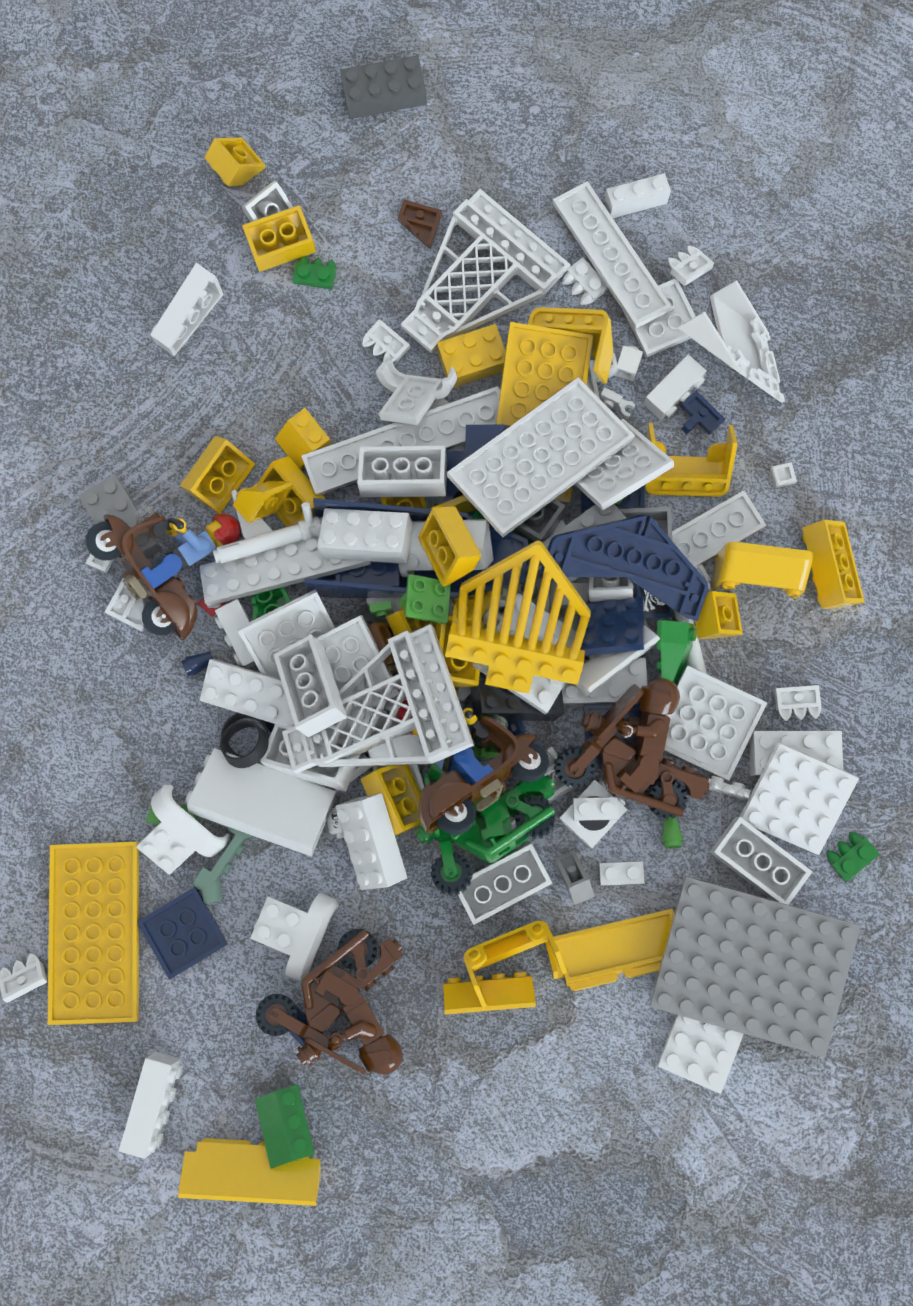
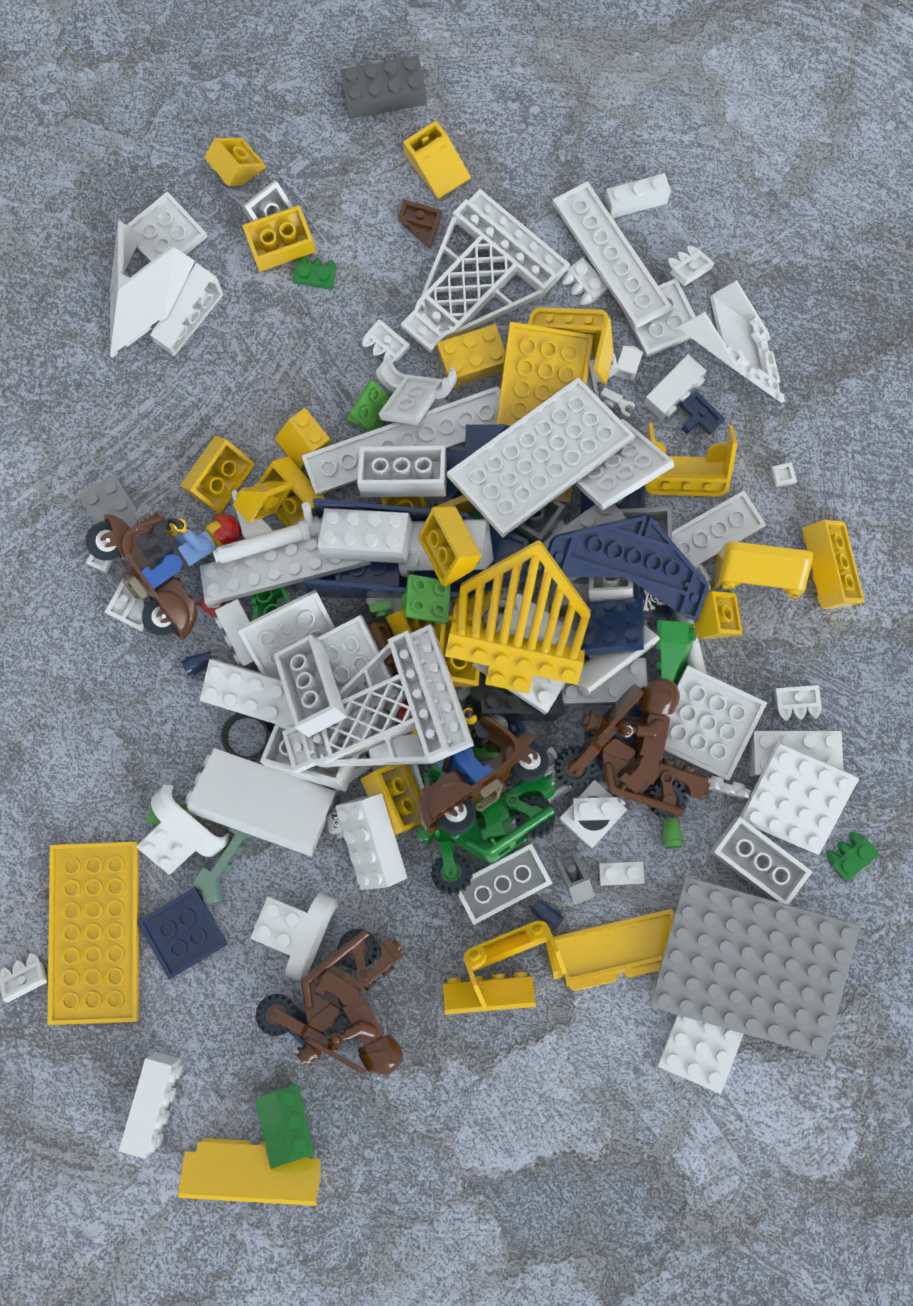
black tyre [220,720,269,768] -> none
none -> white windscreen [110,220,195,358]
none -> white plate [127,192,208,262]
none -> bright green bracket [346,380,390,432]
none -> yellow slope [403,121,471,200]
none -> dark blue cone [531,900,564,932]

